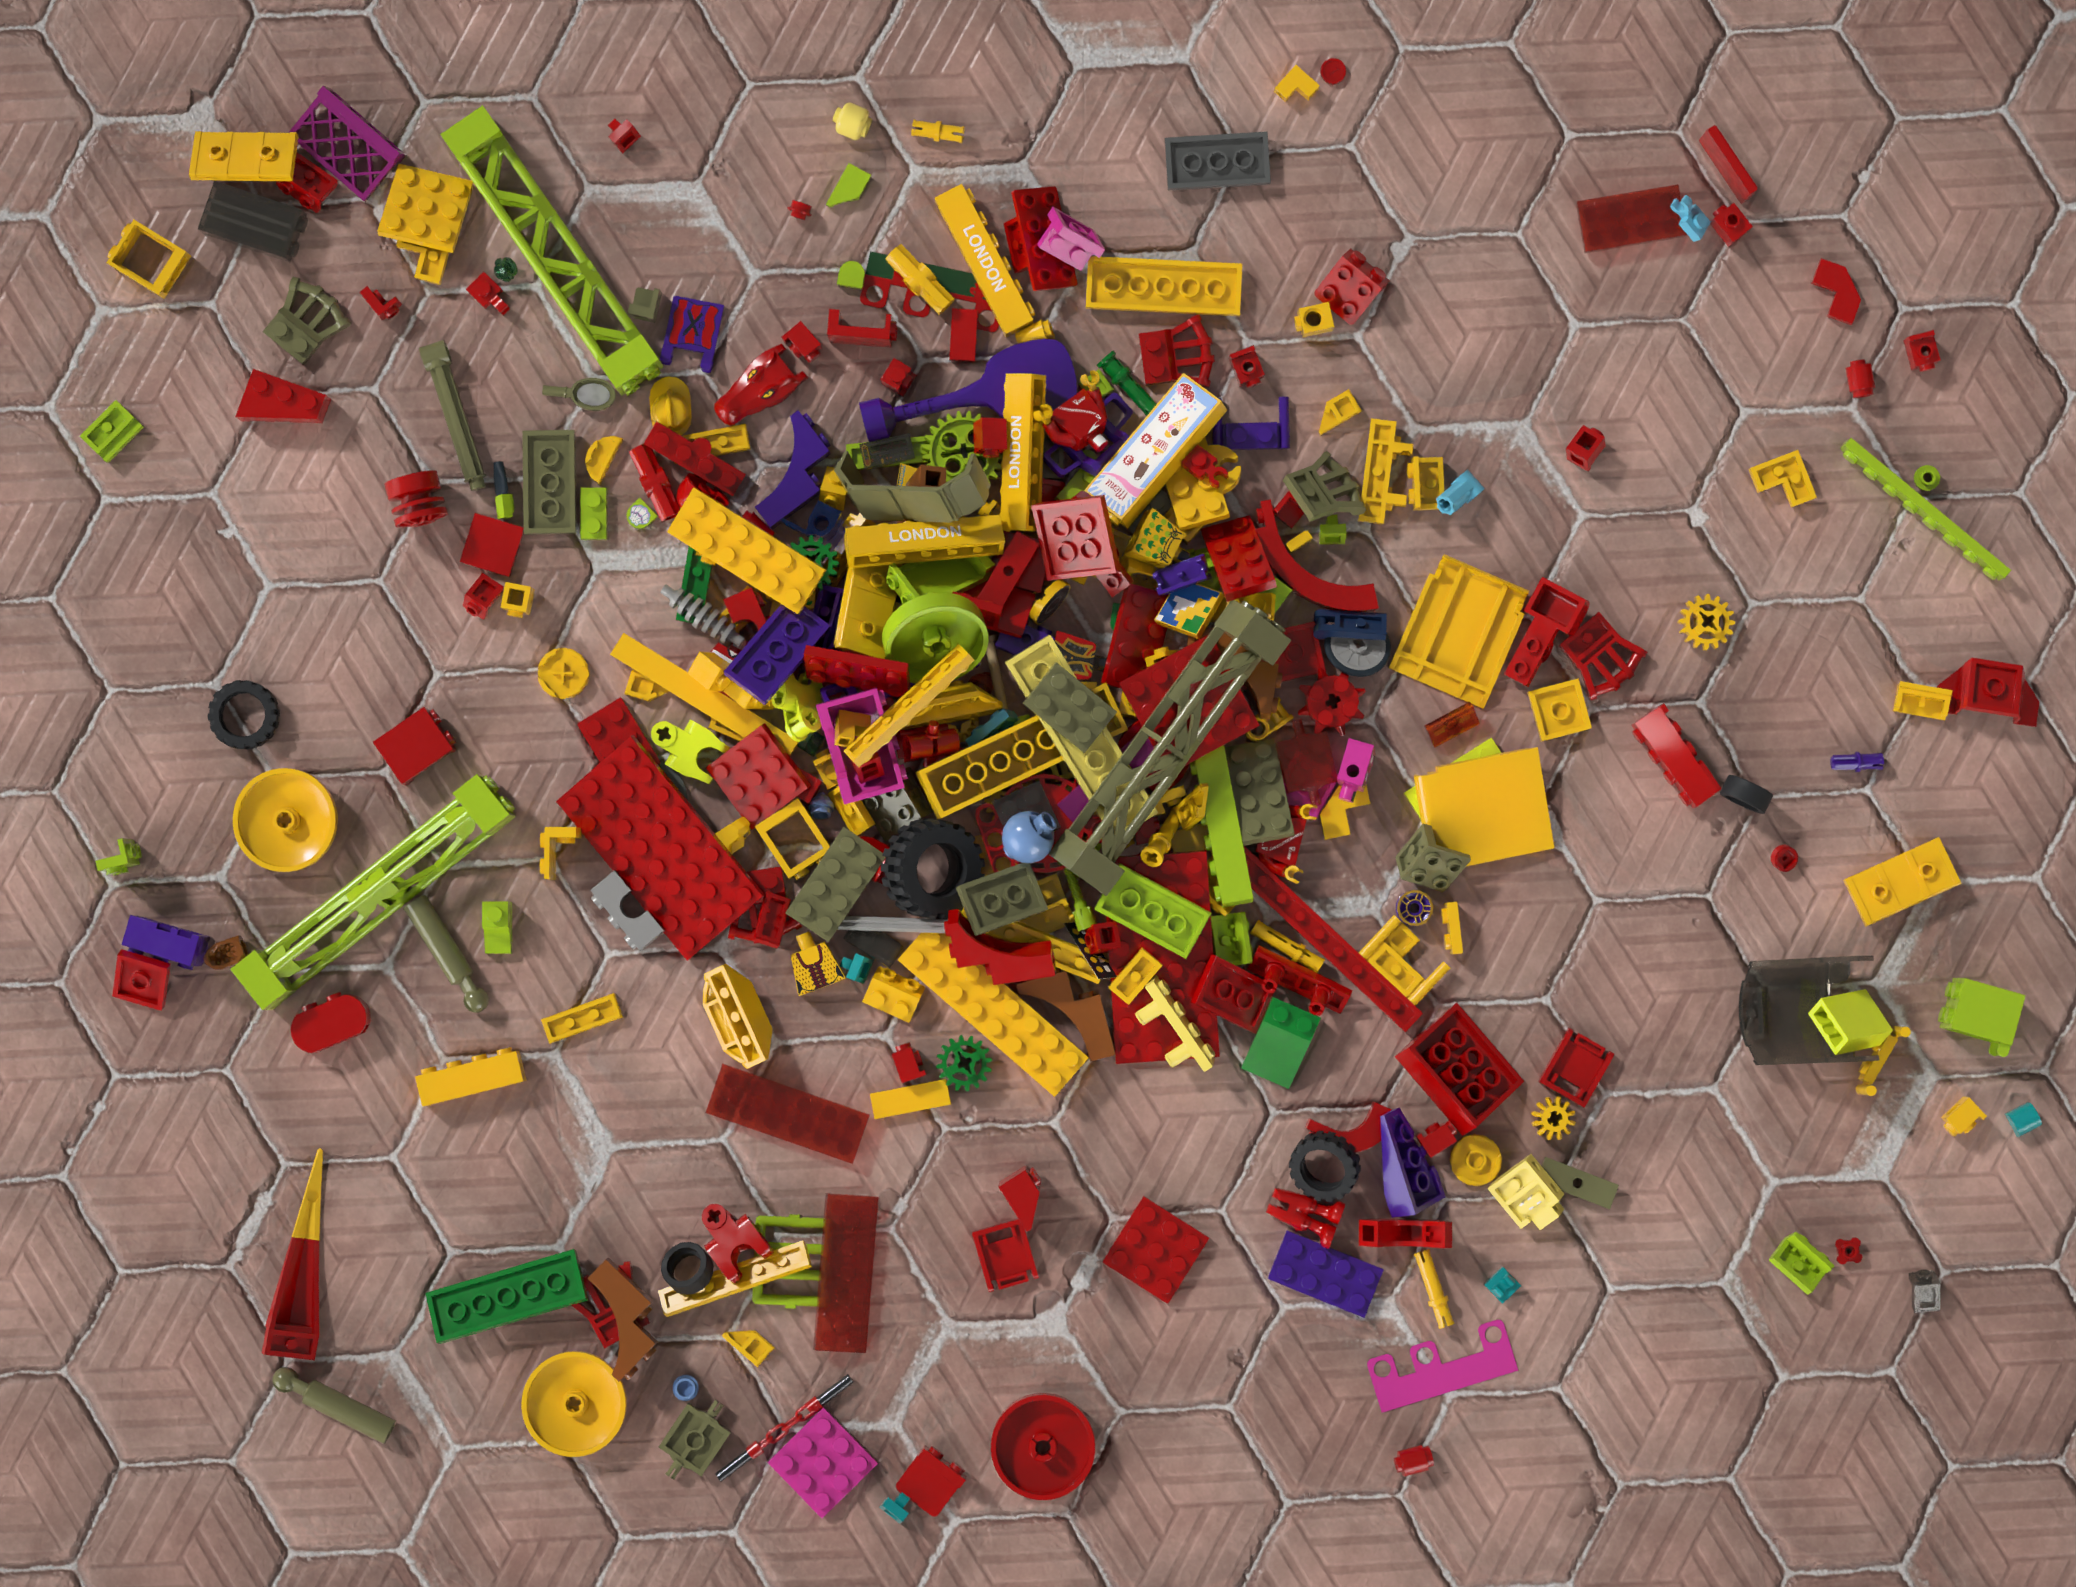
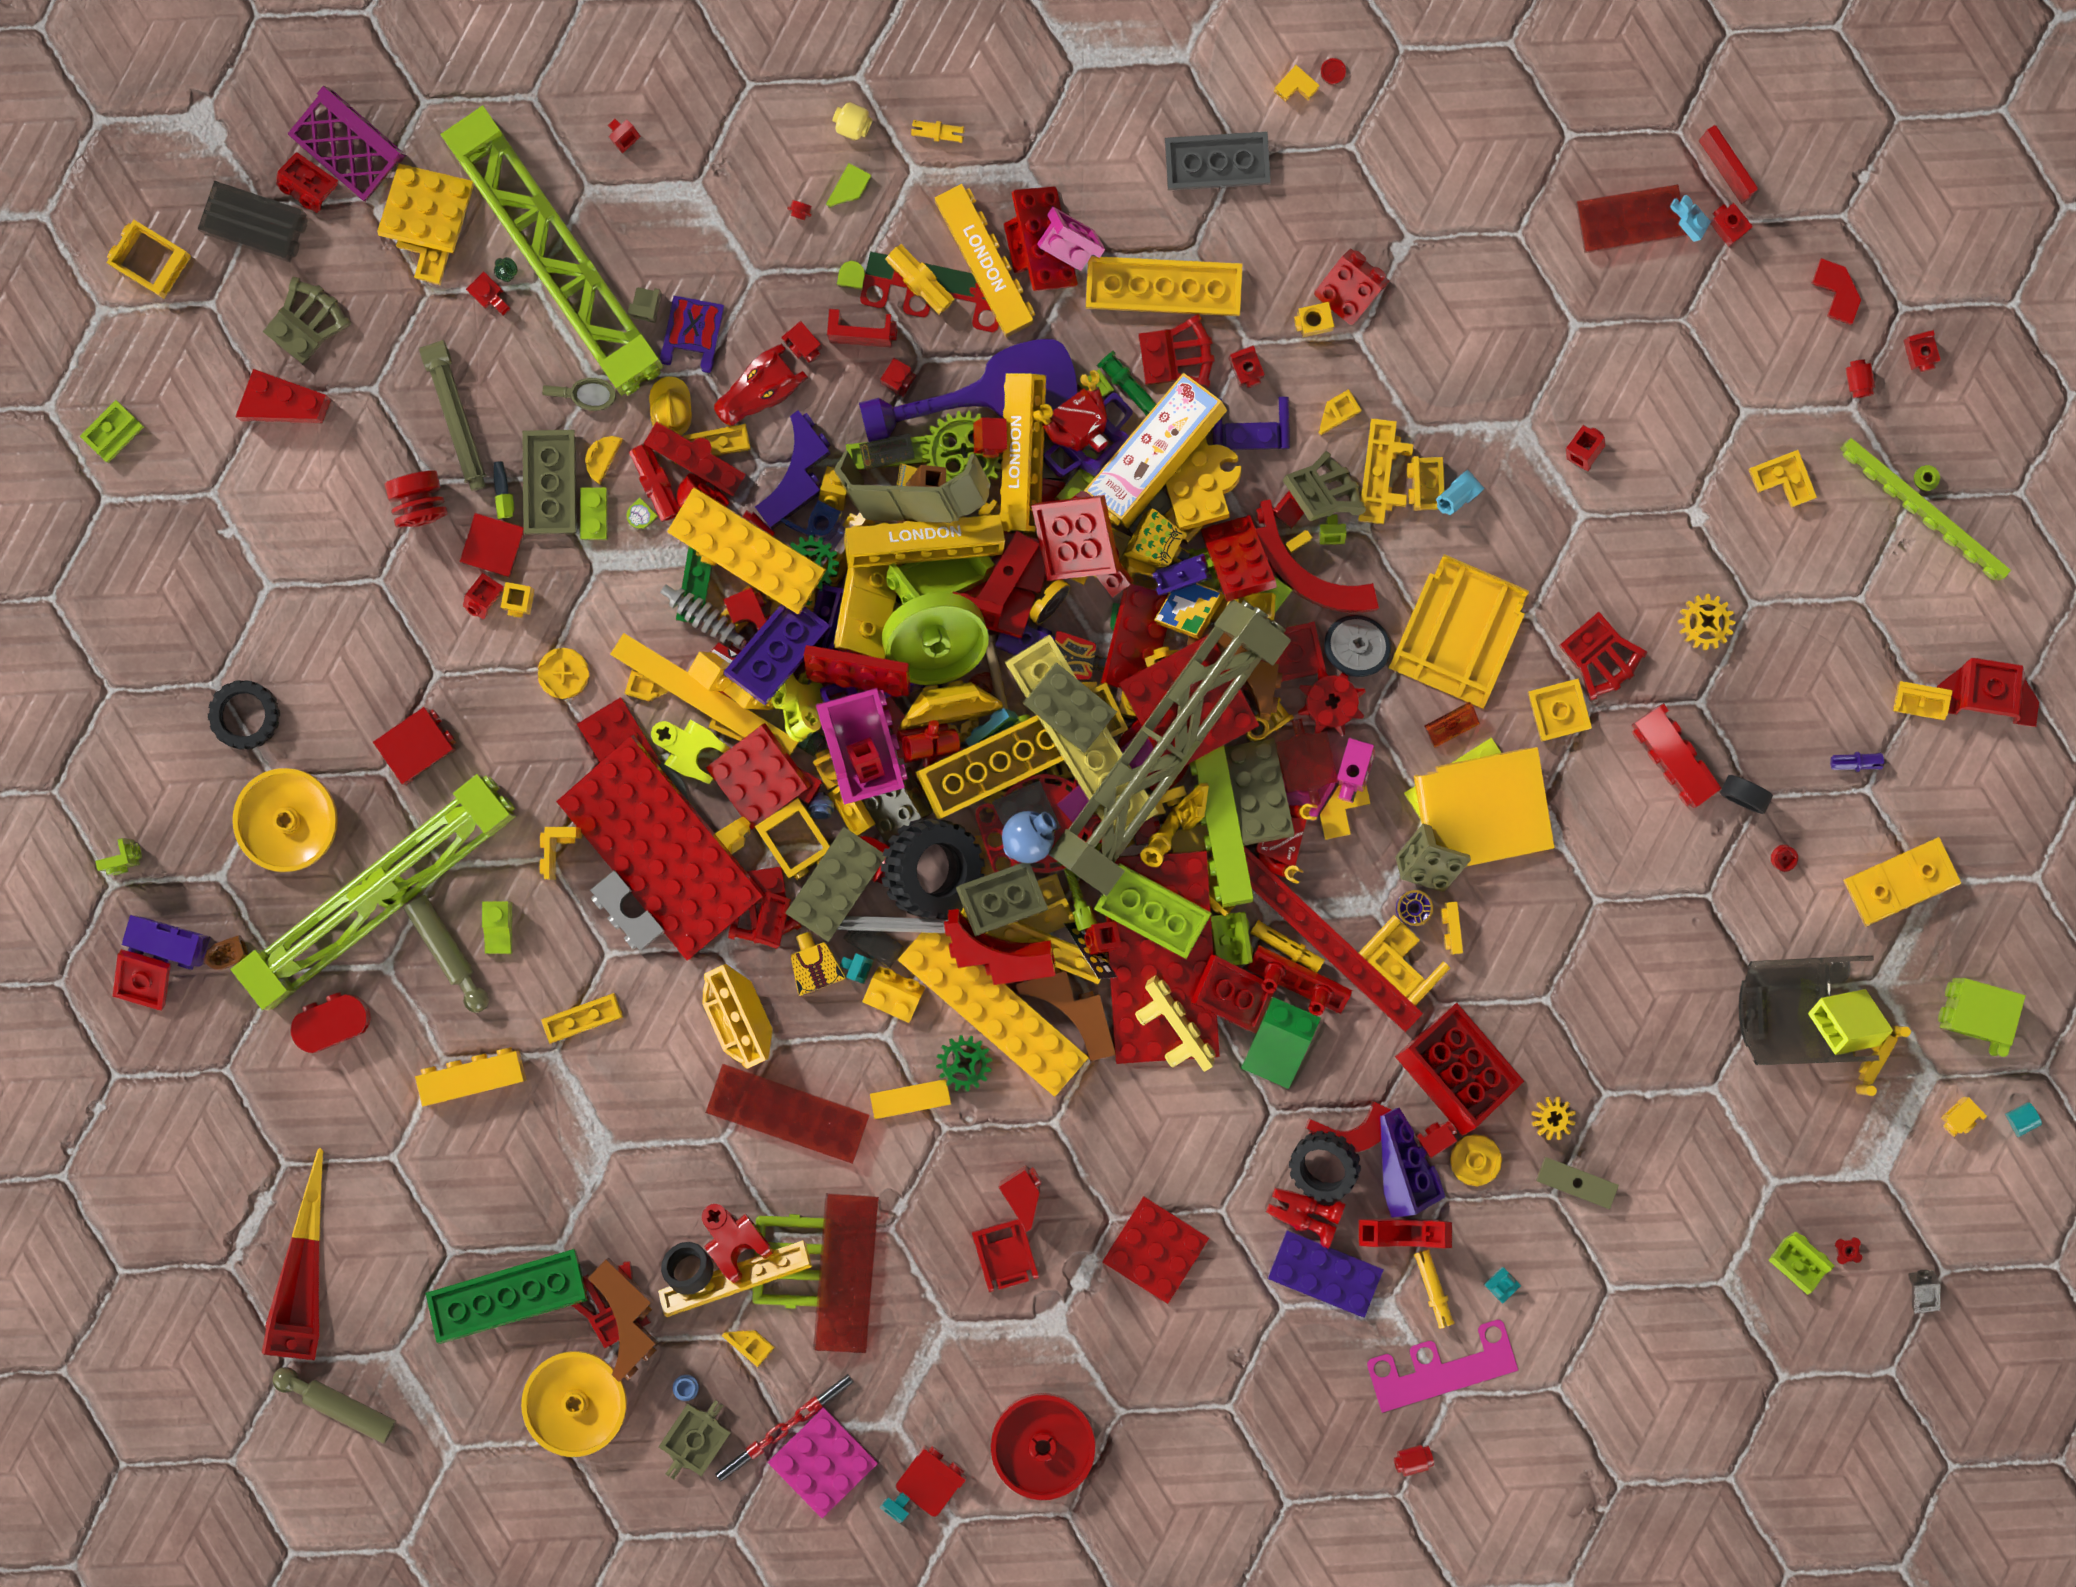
yellow container [189,131,299,181] -> none
red bracket [360,286,402,320] -> none
yellow piece [834,710,871,747] -> none
yellow plate [844,644,974,767] -> none
red brick [892,1042,927,1083] -> none
red tile [949,308,978,362] -> none
yellow cone [1015,319,1055,344] -> none
yellow plate [1108,947,1163,1005] -> none
red plate [1181,444,1228,489] -> none
dark blue plate [1313,609,1387,640] -> none
light yellow piece [1488,1154,1564,1230] -> none
red plate [1504,577,1590,687] -> none
red container [1538,1028,1615,1108] -> none

